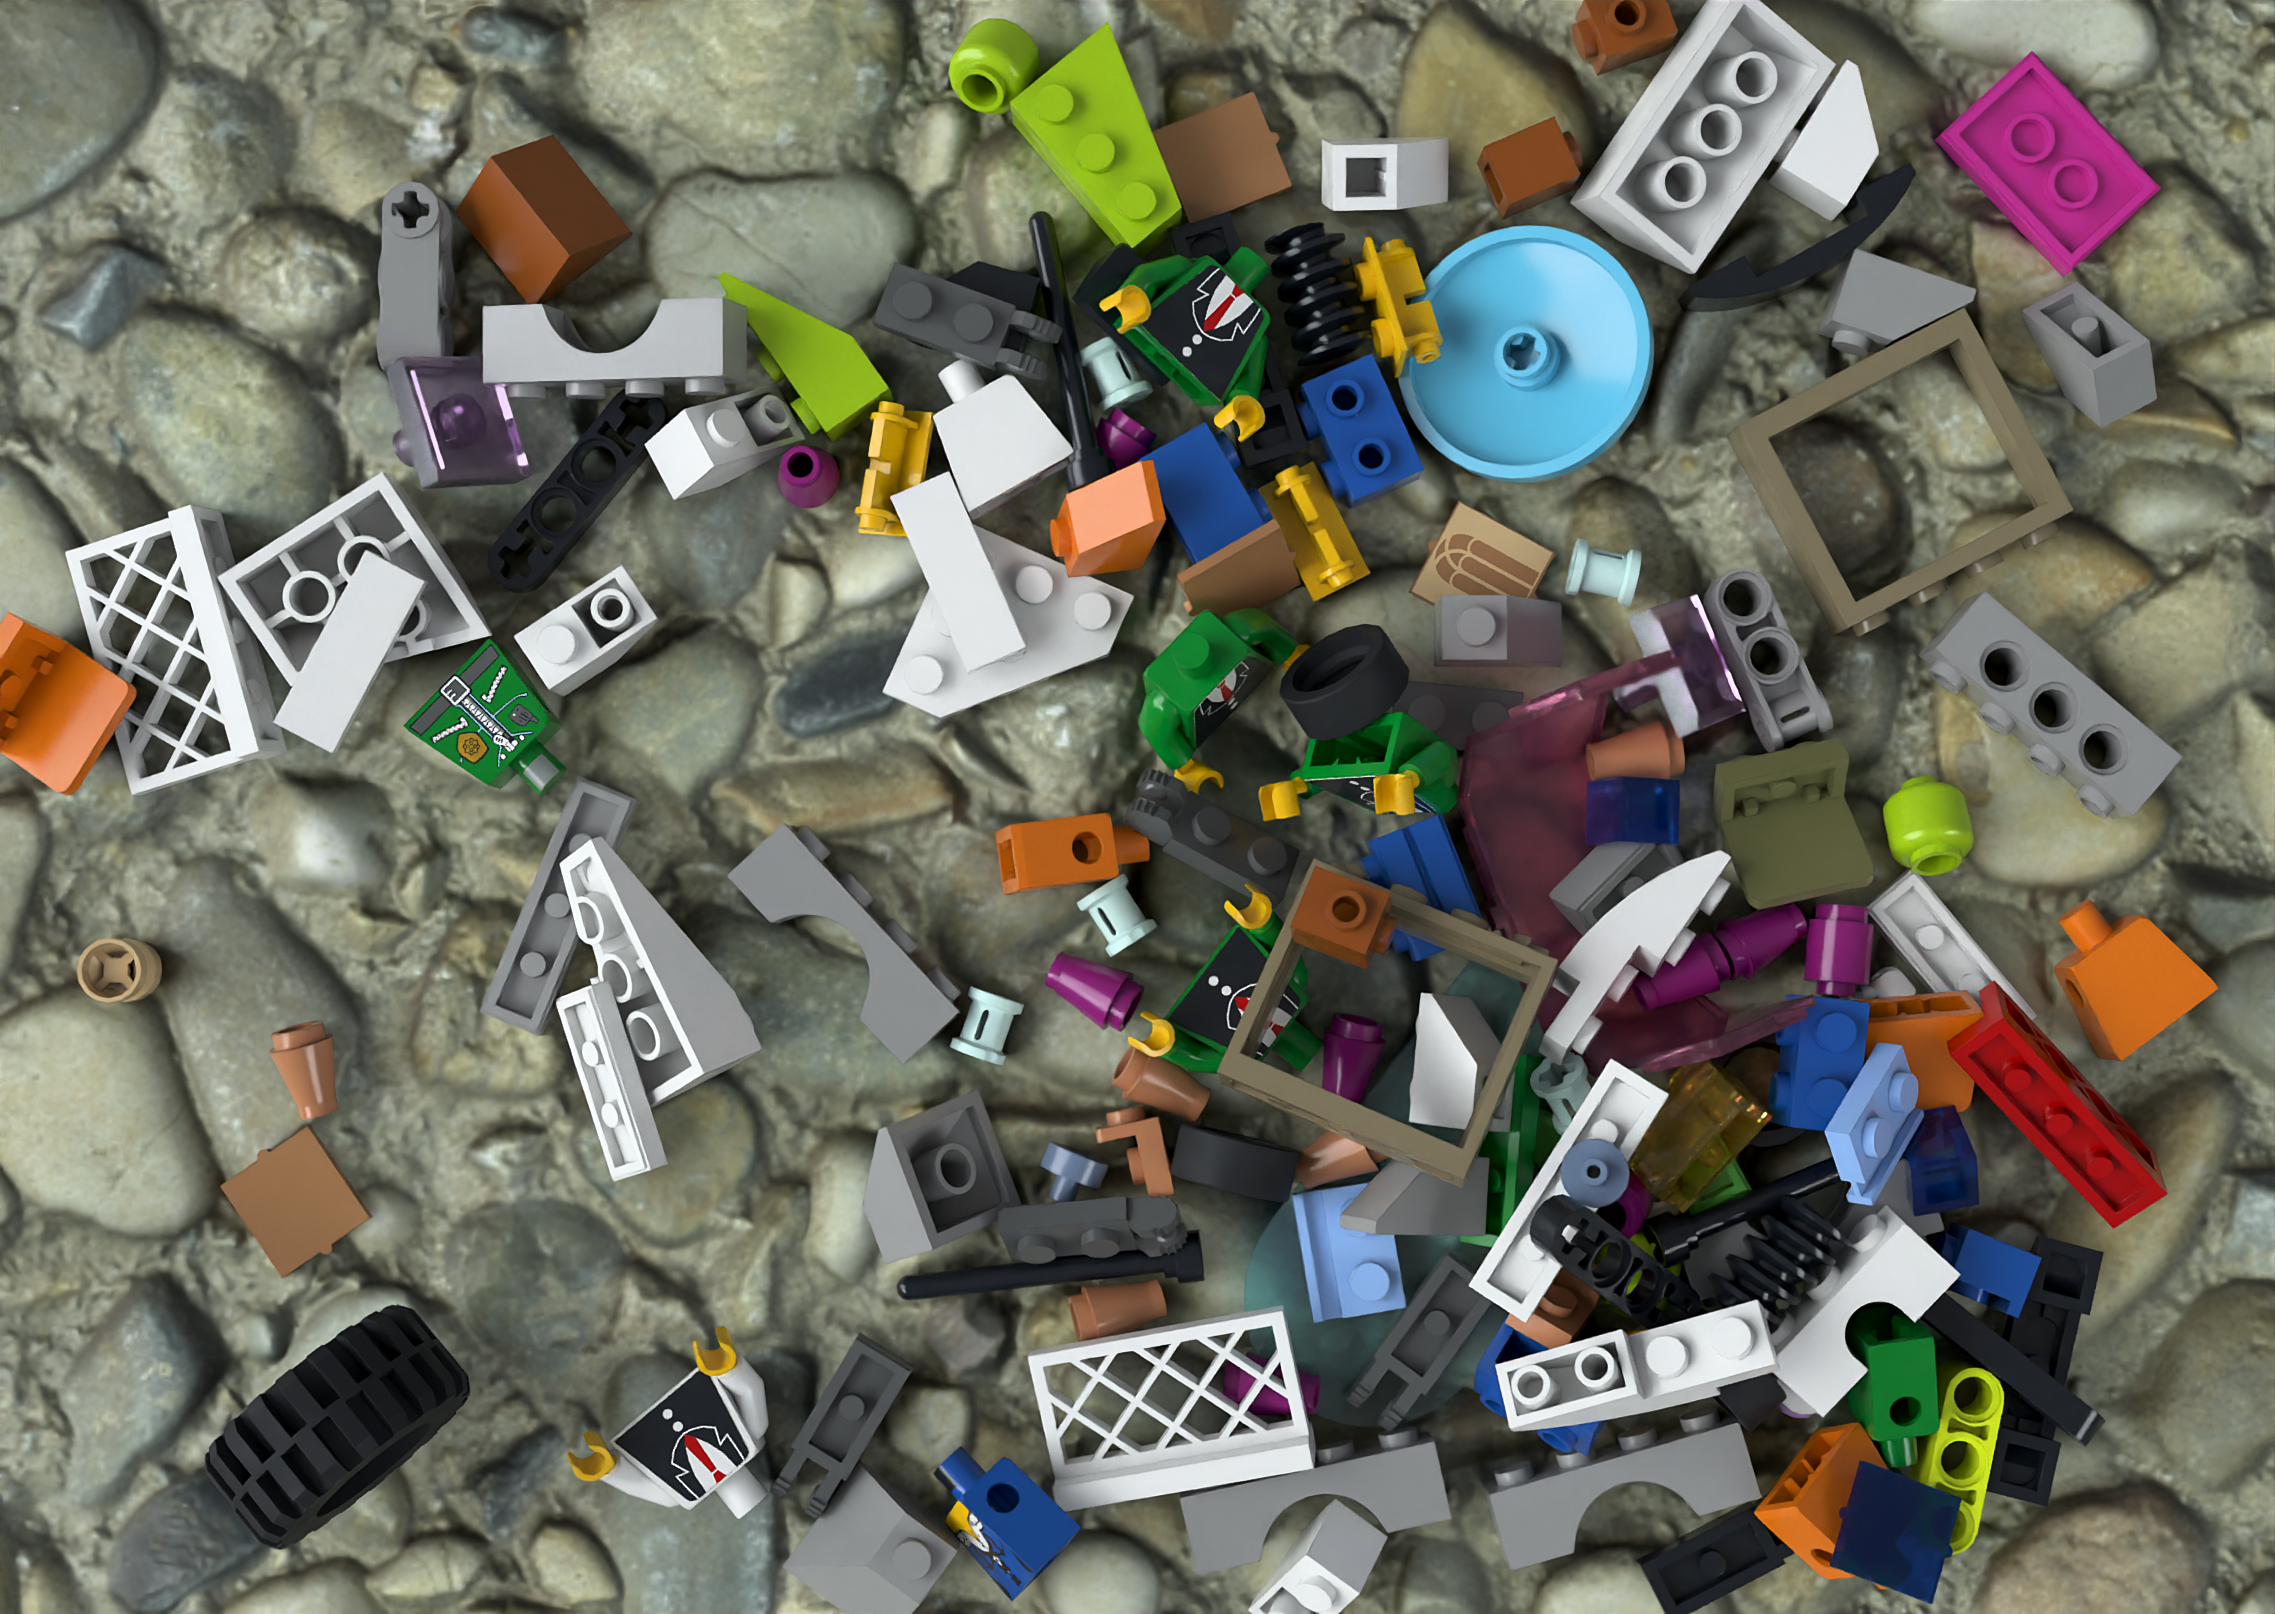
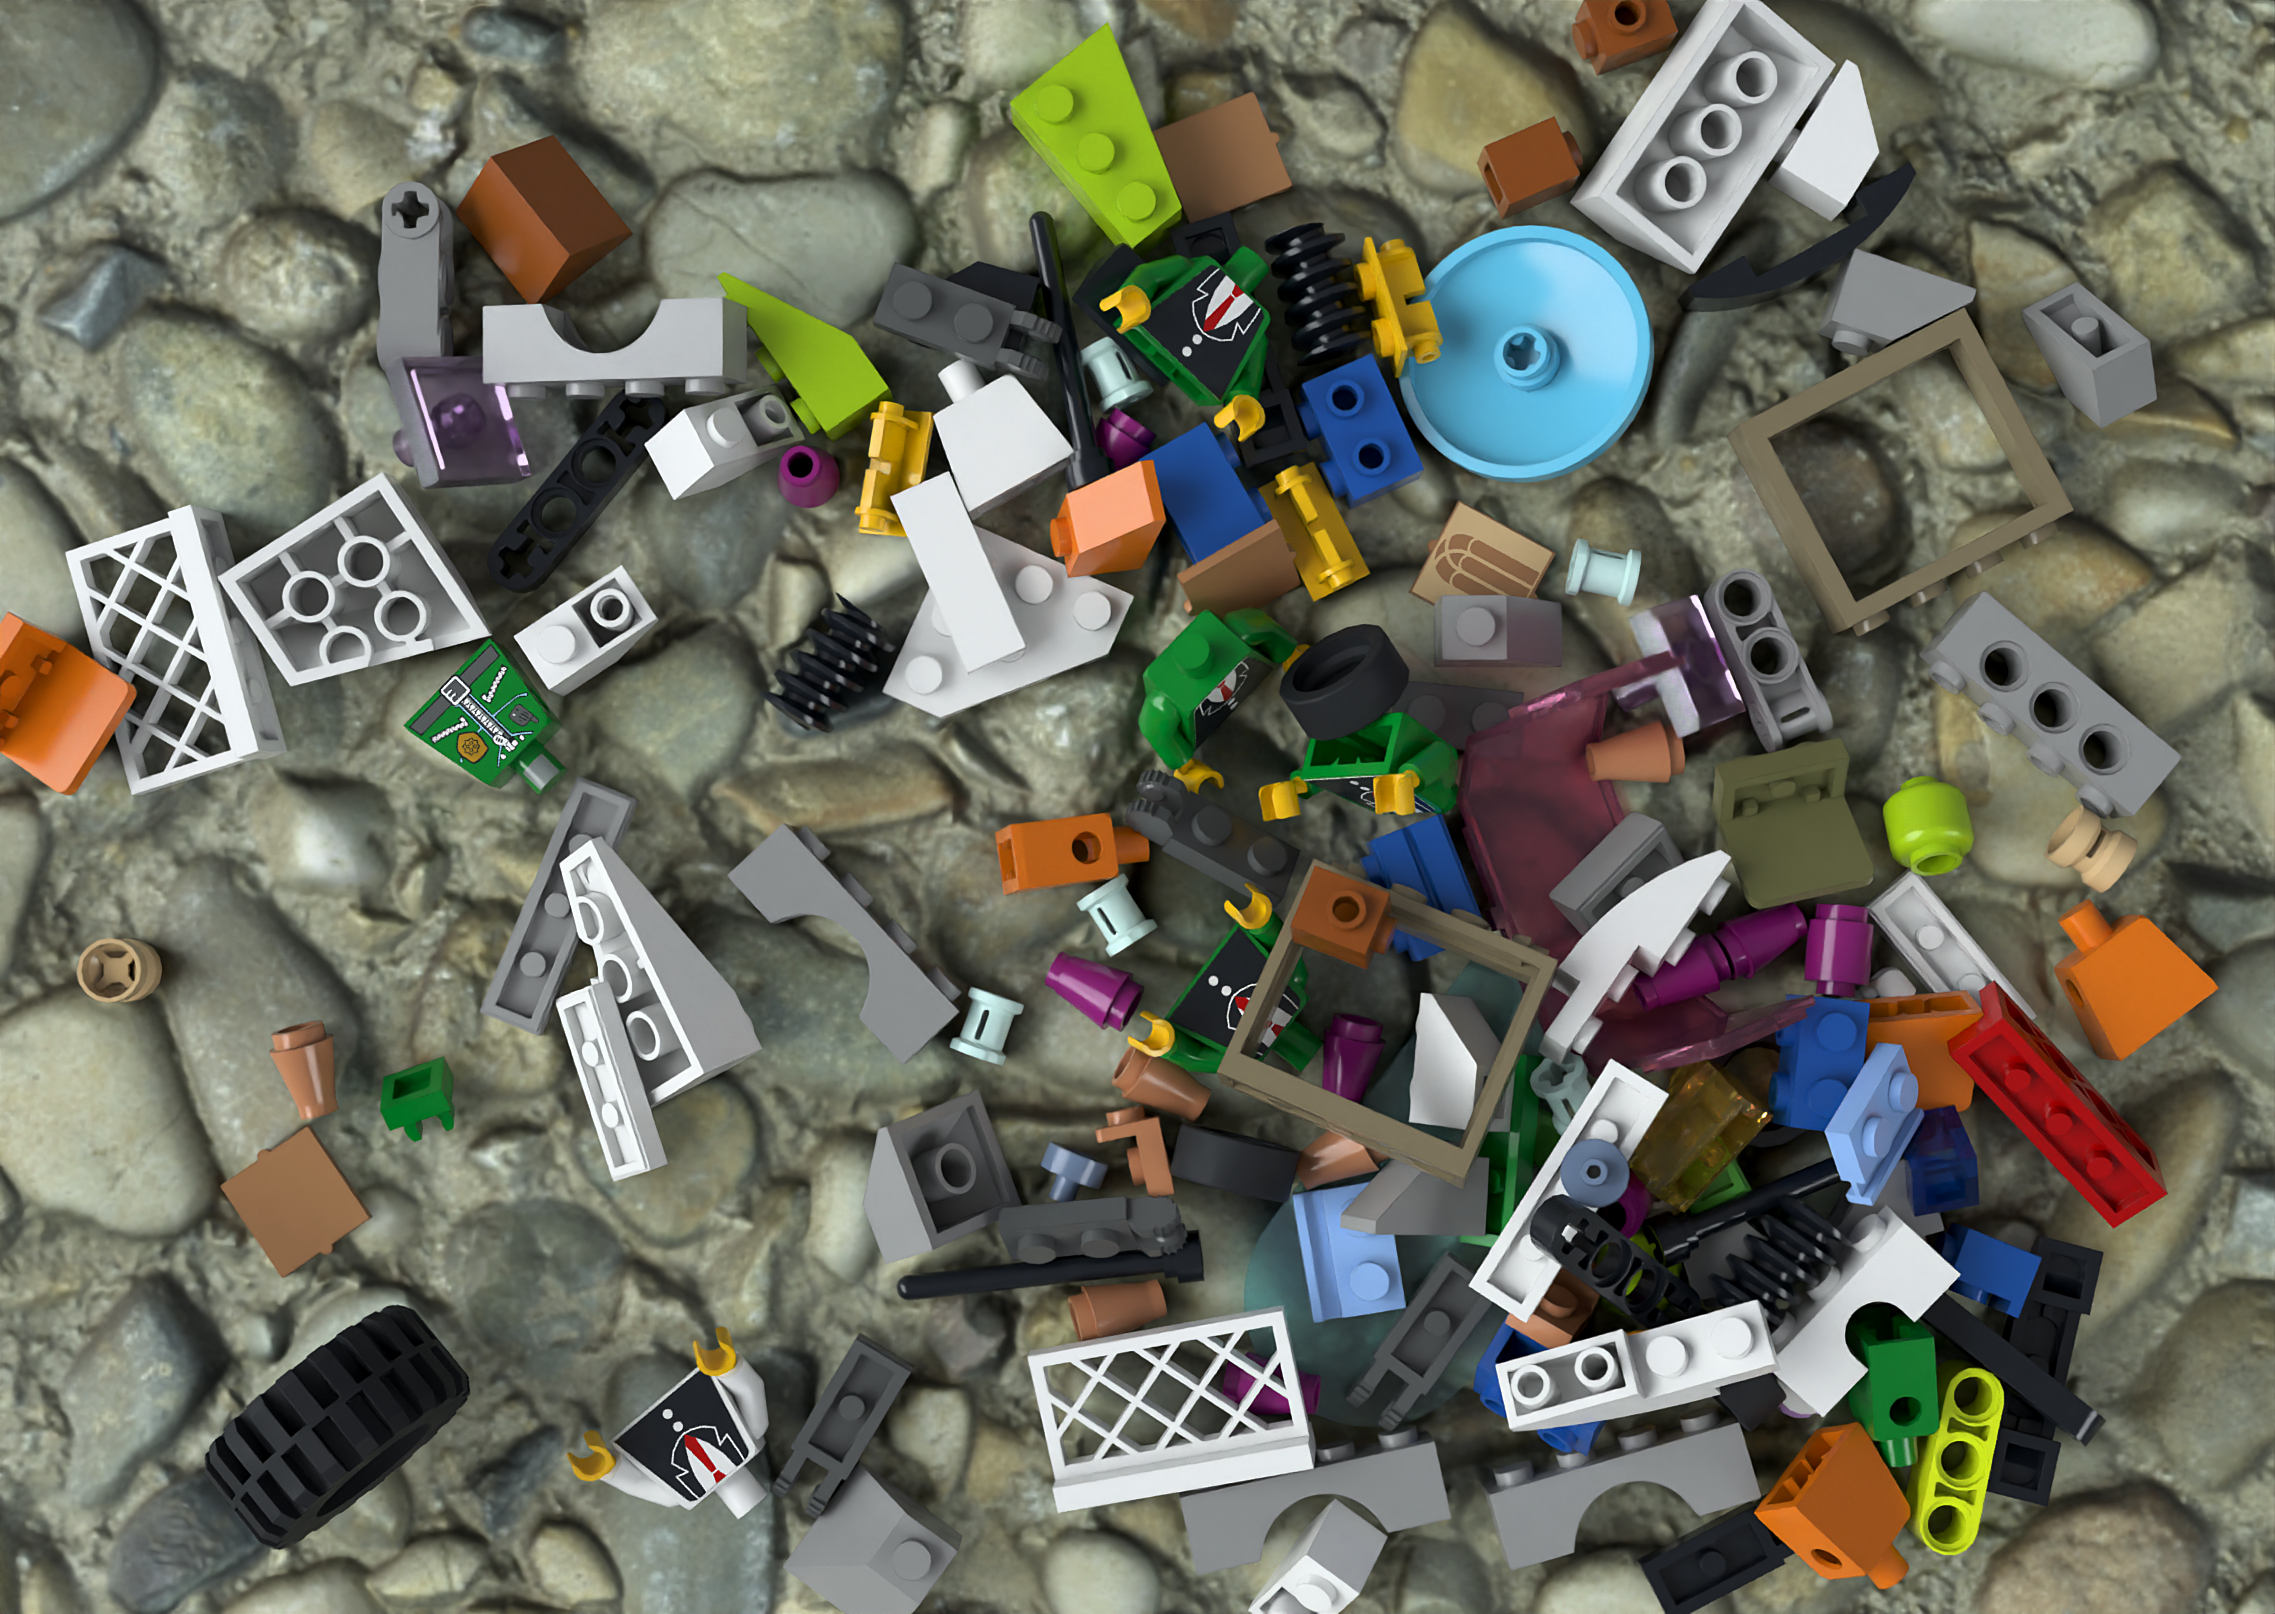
white tile [273,550,428,753] -> none
blue torso [933,1446,1081,1601] -> none
lime head [948,18,1041,115] -> none
white slope [1322,137,1449,211] -> none
clear blue panel [1586,776,1680,846] -> none
clear blue piece [1830,1460,1962,1604] -> none
dark pink tile [1935,51,2161,277] -> none
none -> green tile [380,1056,455,1142]
none -> black piece [759,592,896,733]
none -> tan wheel [2044,805,2138,893]

